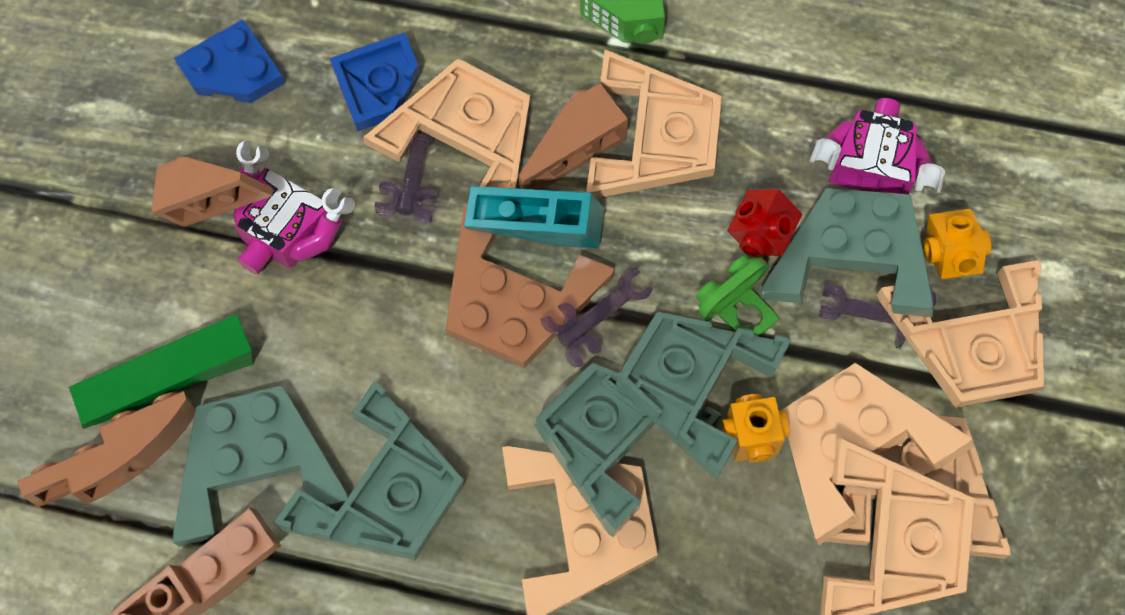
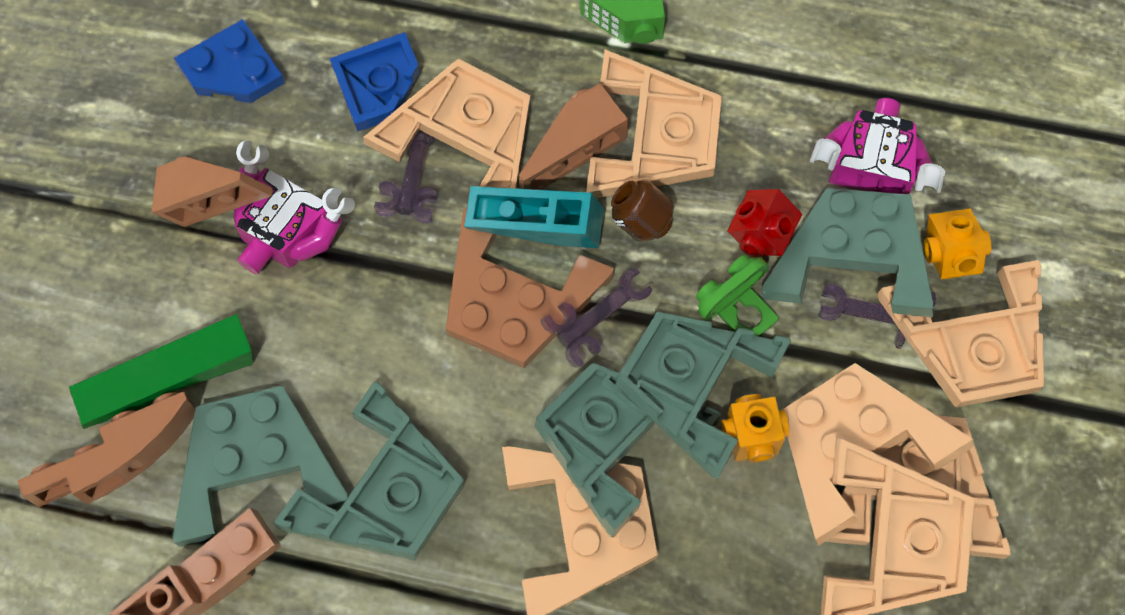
none -> reddish brown head [611,180,674,242]

